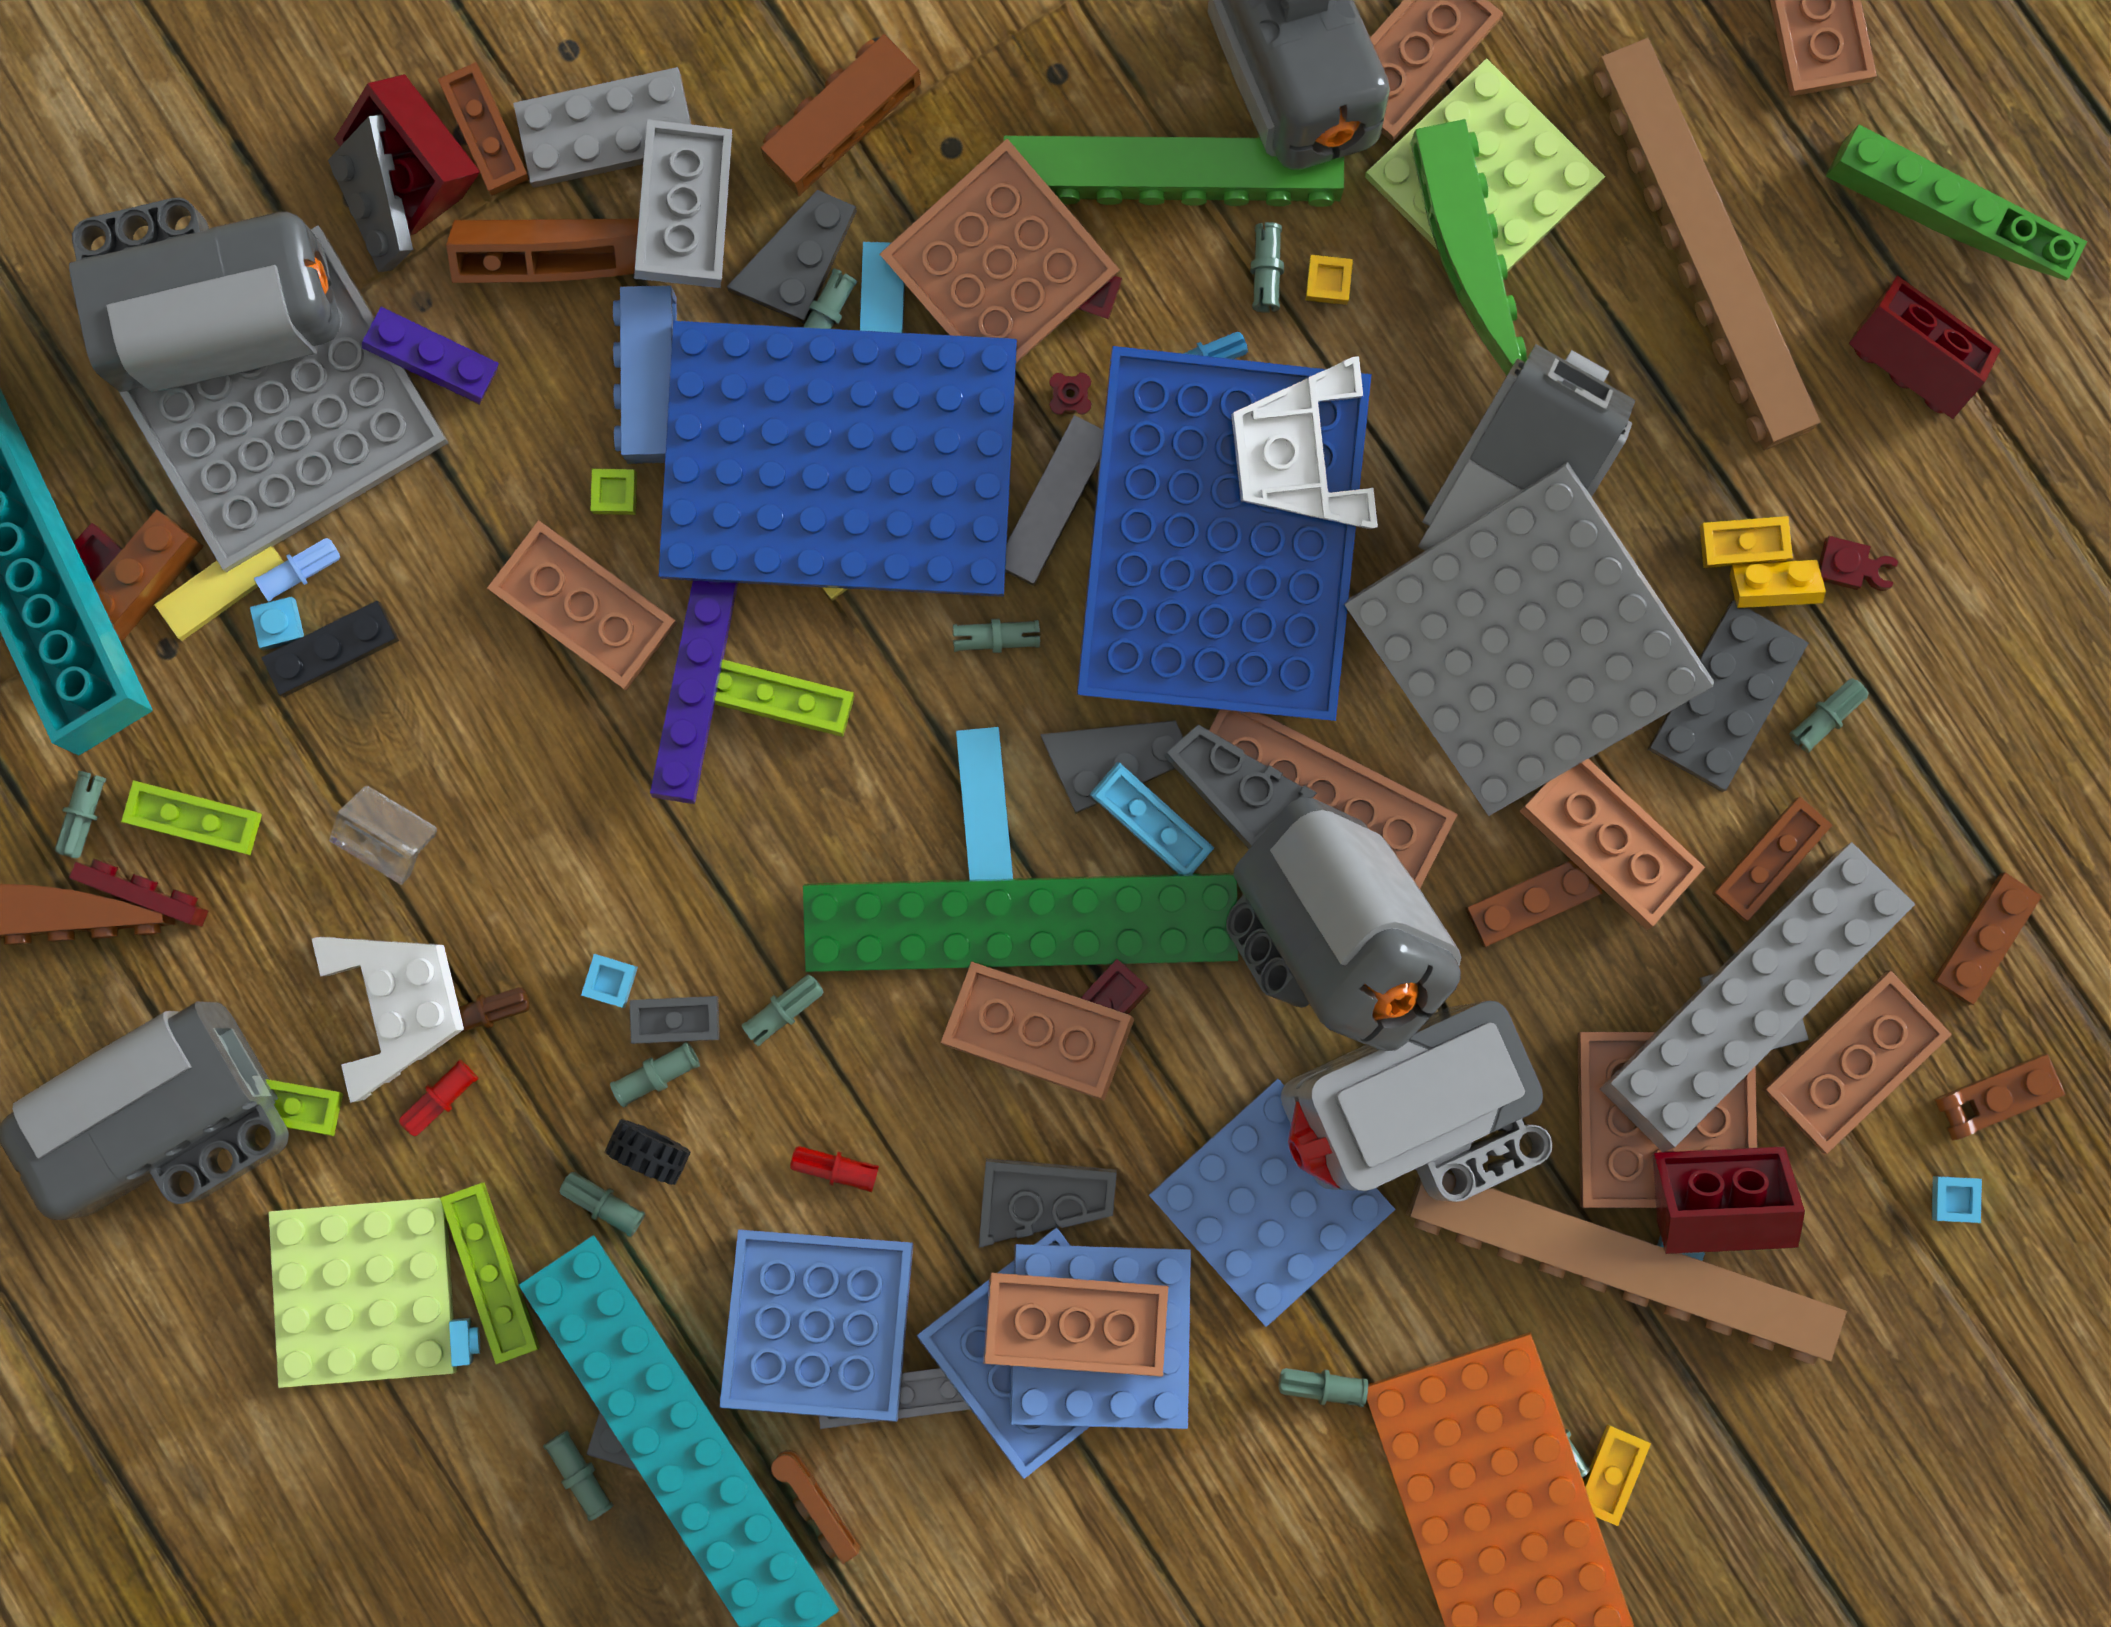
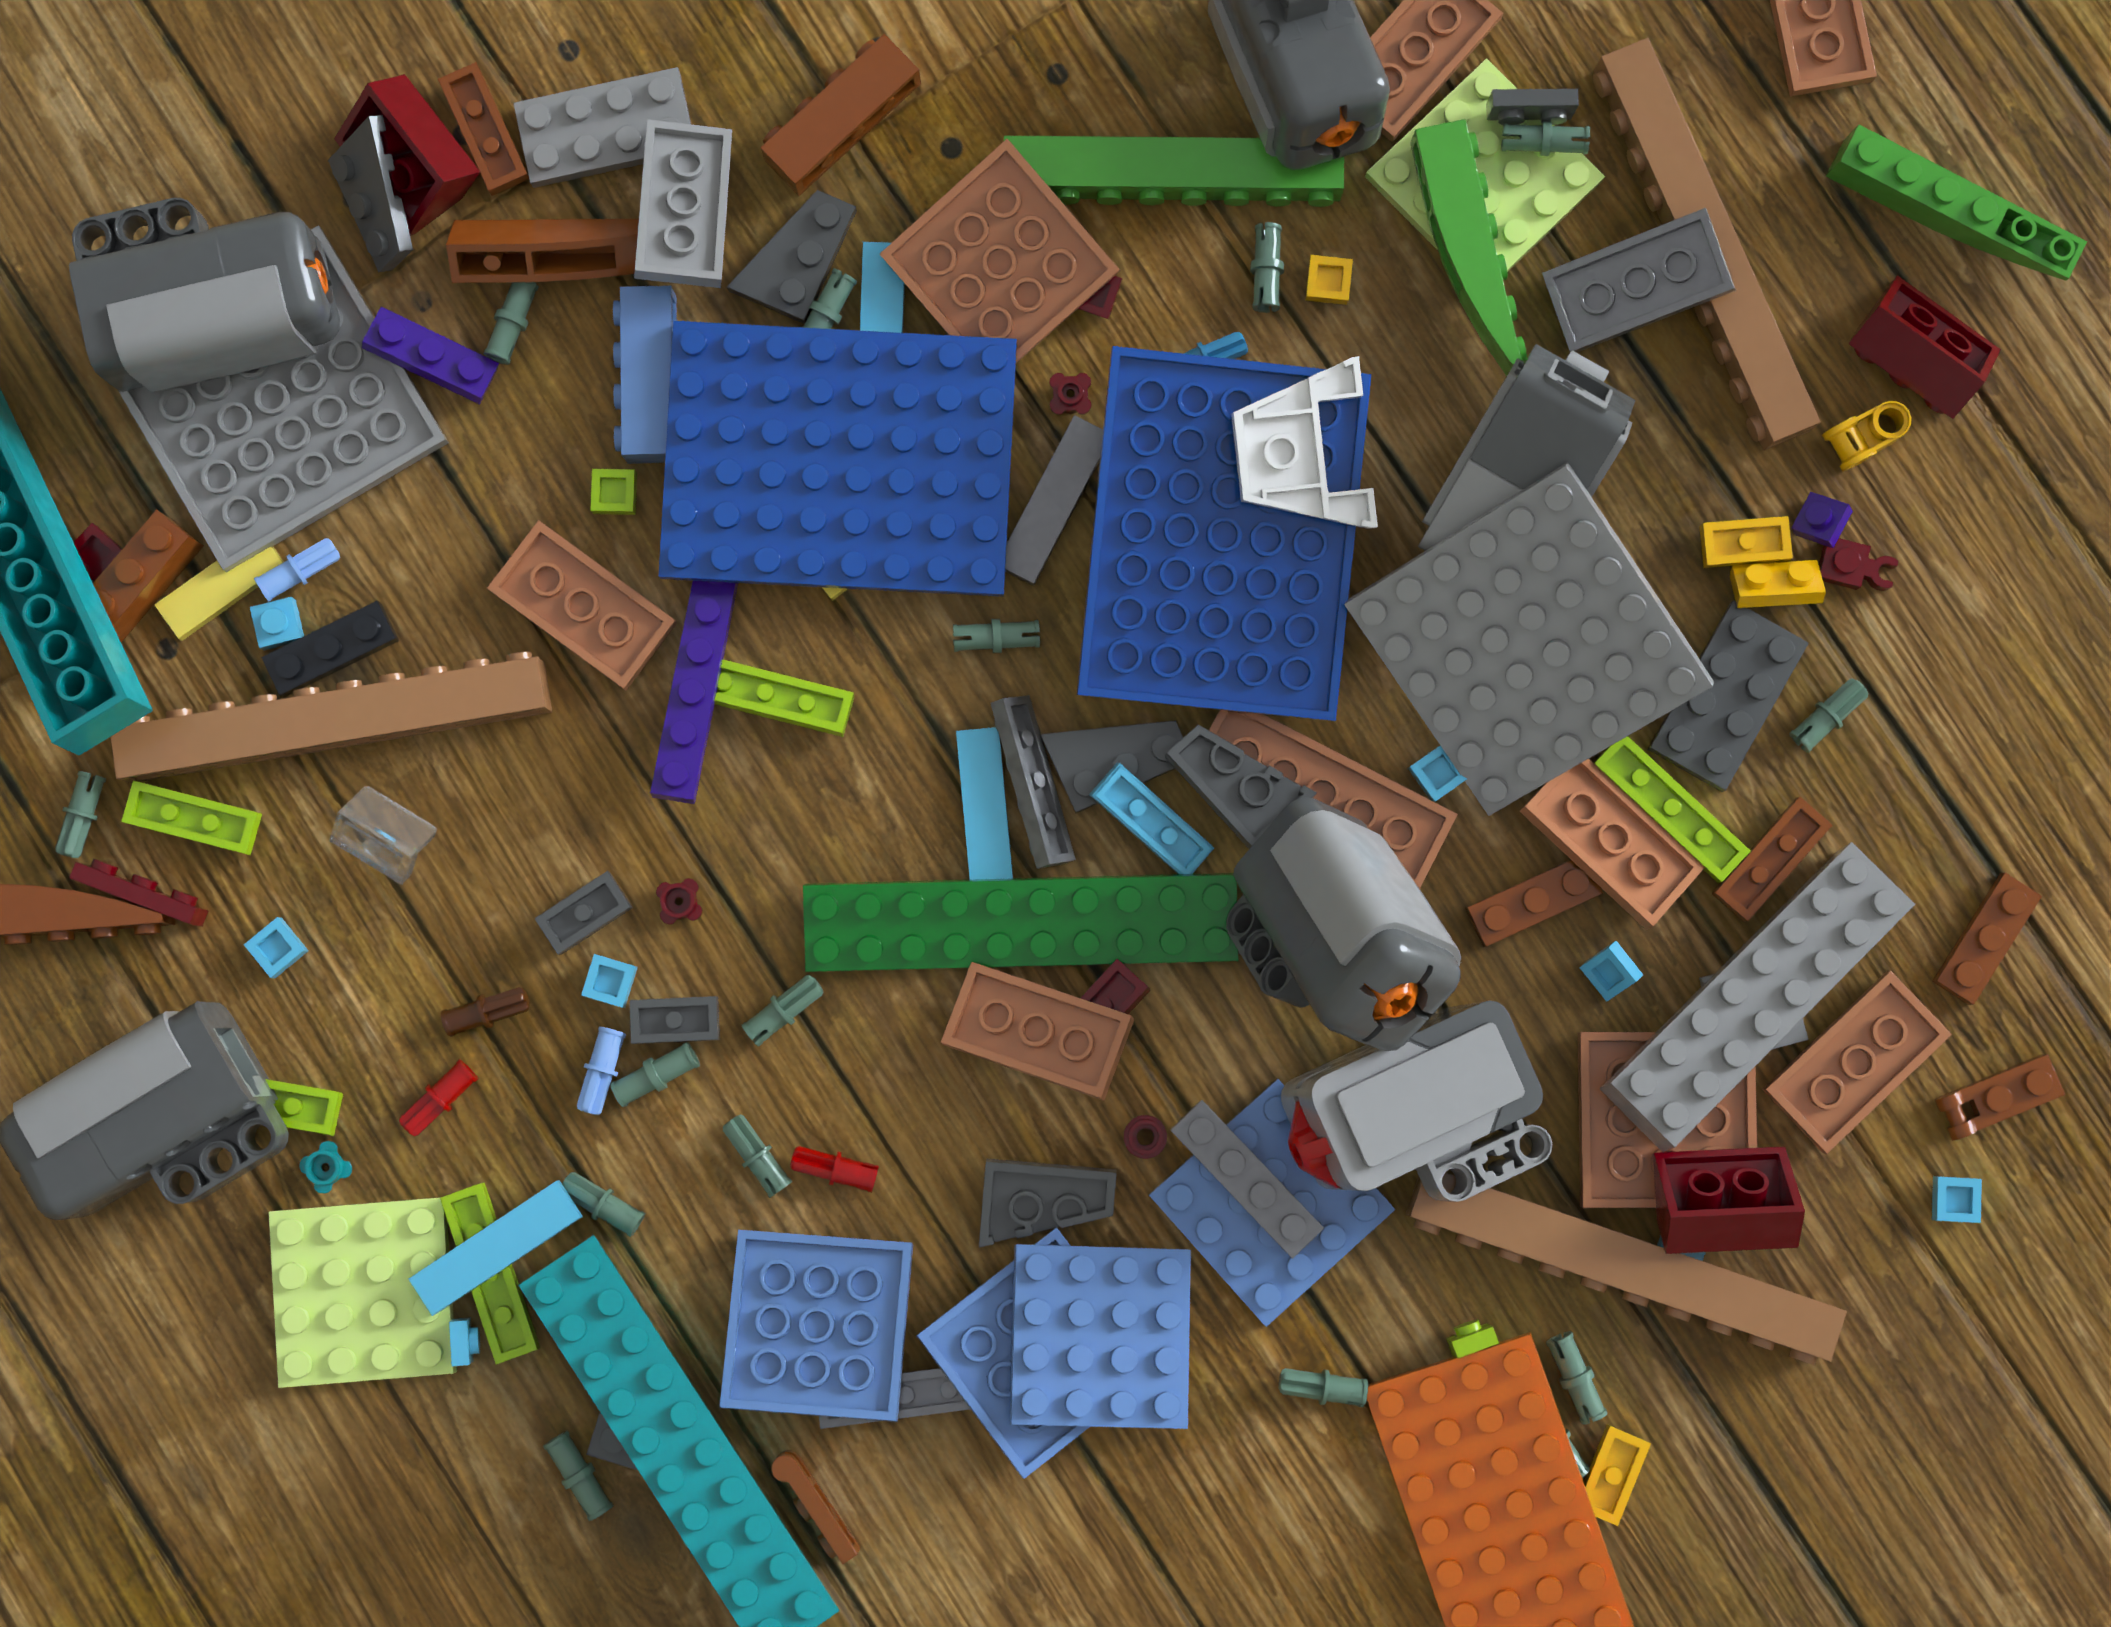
white wing [312,937,464,1103] -> none
black tyre [605,1119,691,1185] -> none
nougat plate [983,1273,1168,1377] -> none
none -> medium nougat brick [110,652,553,783]
none -> medium azure plate [244,917,309,979]
none -> teal plate [299,1141,352,1193]
none -> medium azure tile [409,1180,583,1316]
none -> sand green pin [483,282,539,365]
none -> dark grey plate [534,871,633,955]
none -> light blue axle [577,1026,626,1115]
none -> dark red plate [656,878,703,925]
none -> sand green axle [723,1114,793,1198]
none -> flat silver plate [990,695,1076,869]
none -> dark red plate [1124,1115,1167,1159]
none -> flat silver plate [1170,1100,1324,1259]
none -> medium azure plate [1408,746,1467,802]
none -> lime plate [1446,1319,1499,1358]
none -> dark grey plate [1486,89,1579,125]
none -> sand green pin [1501,121,1590,156]
none -> flat silver plate [1542,208,1736,353]
none -> sand green pin [1546,1331,1608,1424]
none -> medium azure plate [1579,941,1643,1002]
none -> lime plate [1594,736,1751,883]
none -> dark purple plate [1791,492,1853,548]
none -> yellow piece [1822,401,1912,472]

